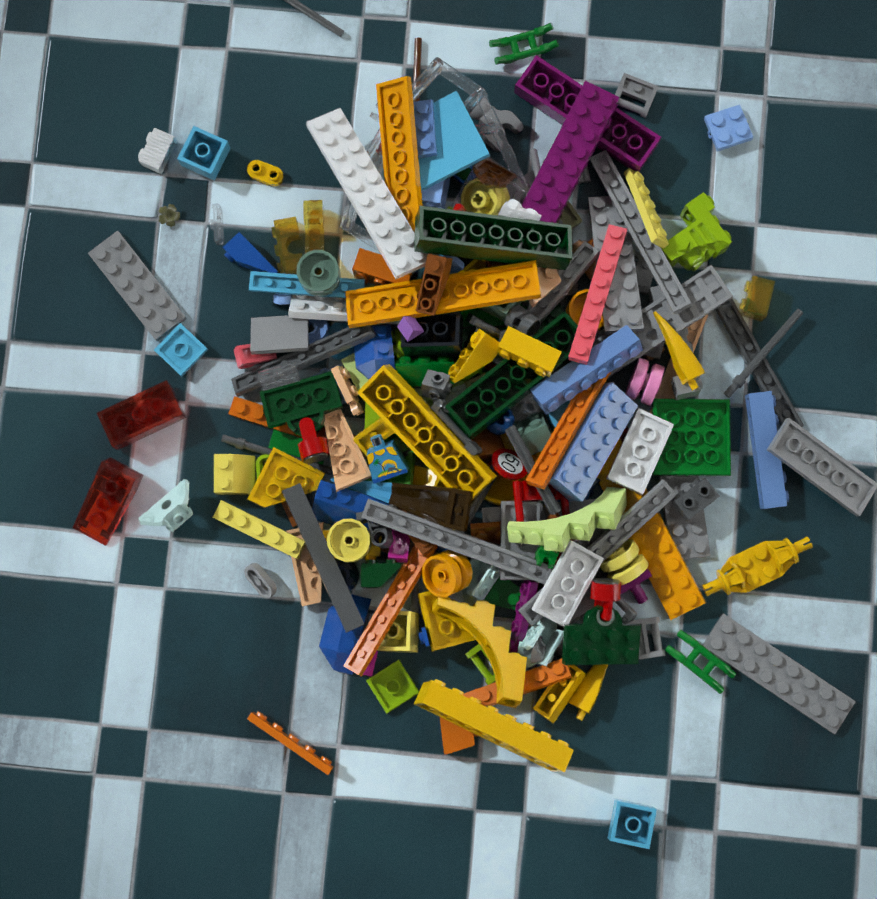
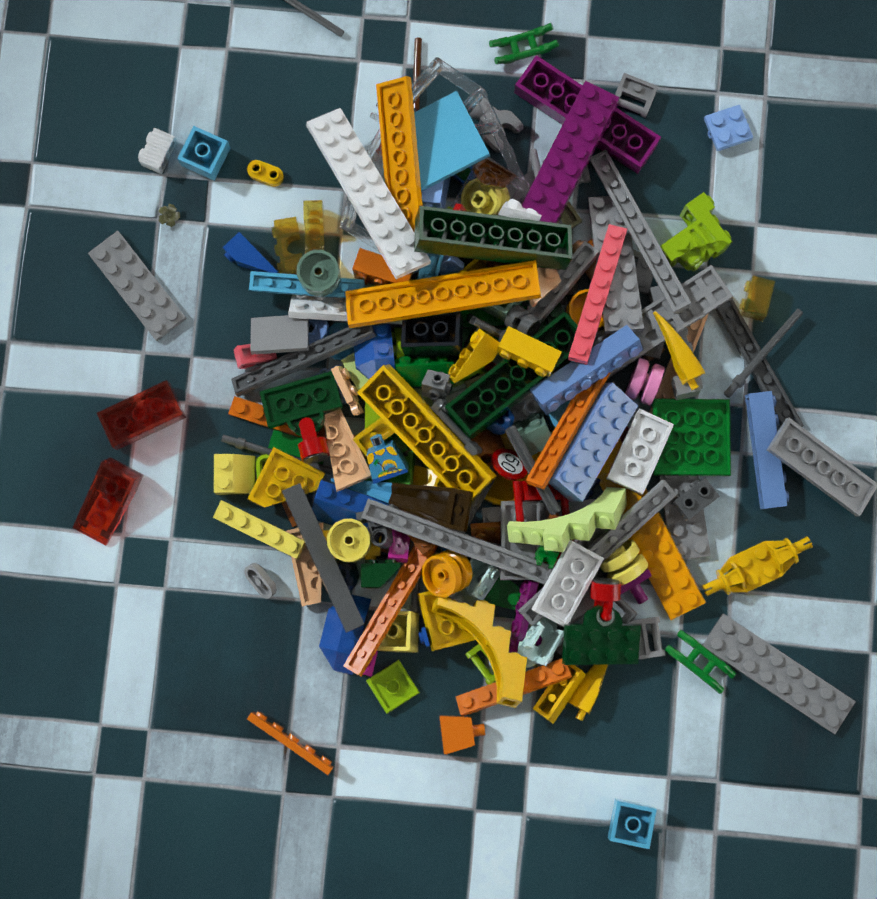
light aqua piece [138,479,193,532] -> none
medium azure plate [154,323,208,377] -> none
clear plate [210,203,224,245] -> none
clear plate [257,361,300,391] -> none
light blue tile [273,293,292,305] -> none
medium lavender slope [397,316,424,342] -> none
medium blue plate [413,99,437,158] -> none
yellow brick [414,679,574,772] -> none
dark orange slope [416,253,453,316] -> none
light grey slope [530,636,546,663] -> none
light yellow plate [624,168,669,249] -> none

